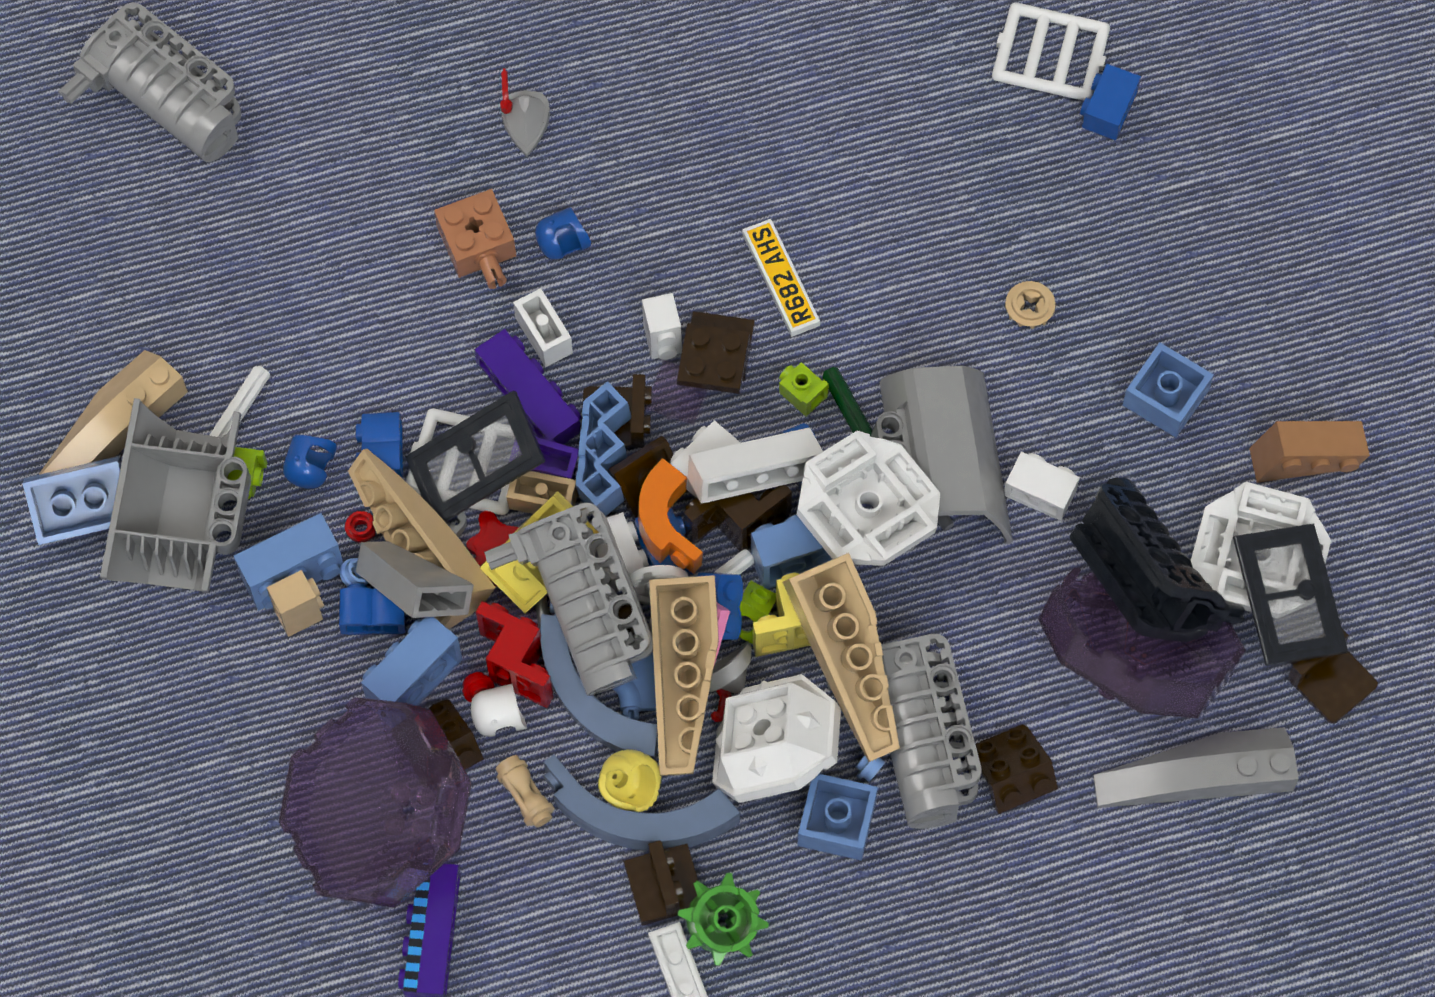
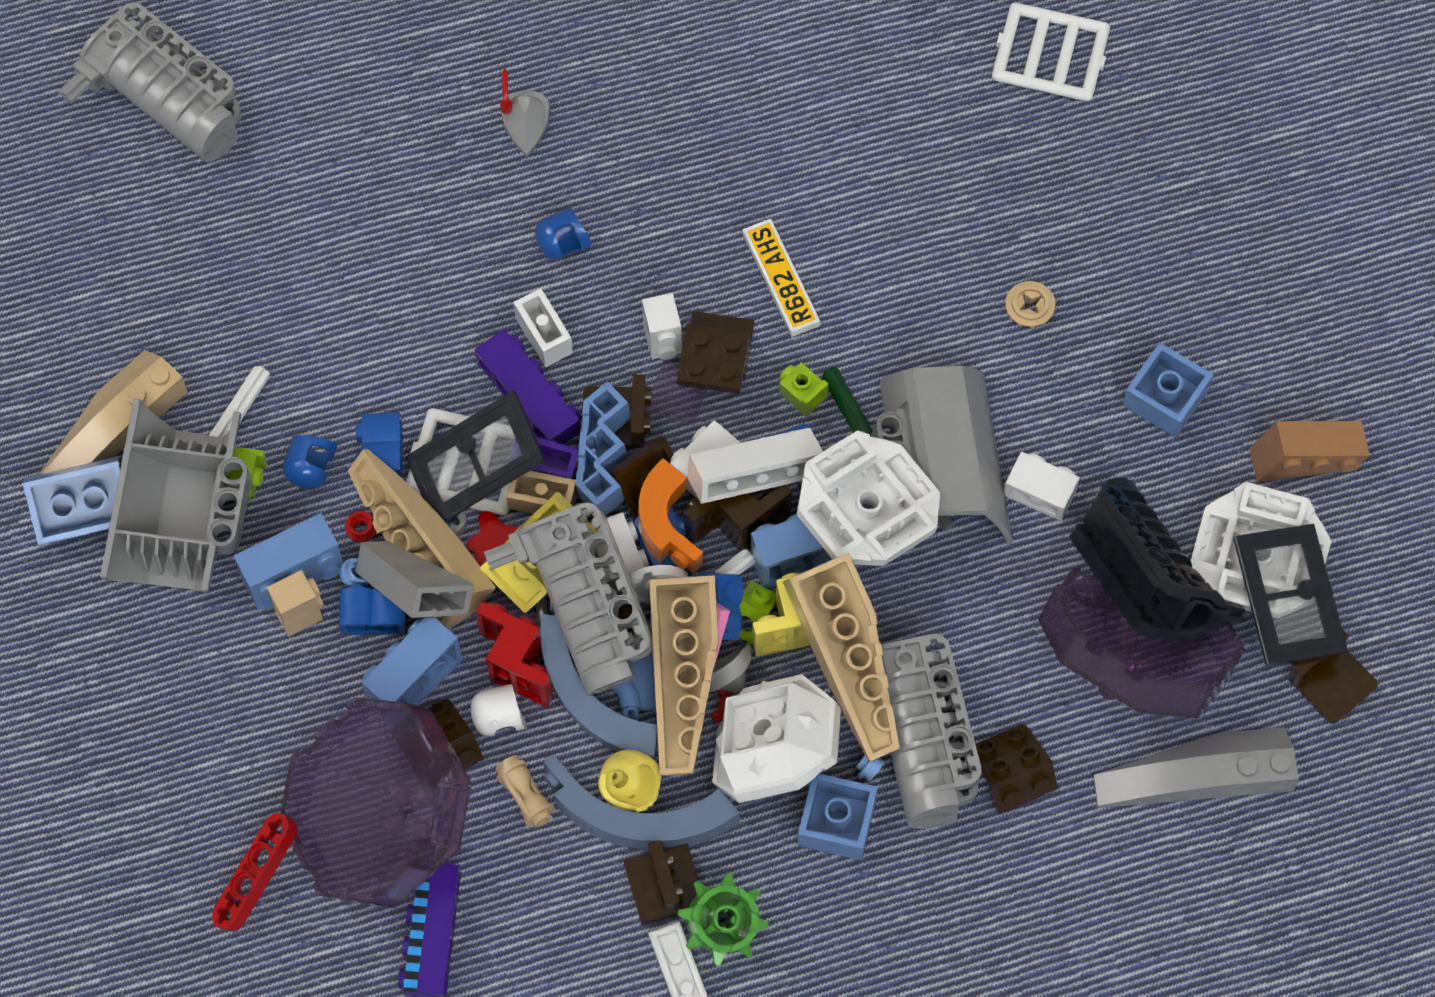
nougat brick [434,189,516,289] -> none
red plate [462,672,494,702] -> none
blue brick [1080,64,1141,140] -> none
none -> red beam [212,813,297,932]

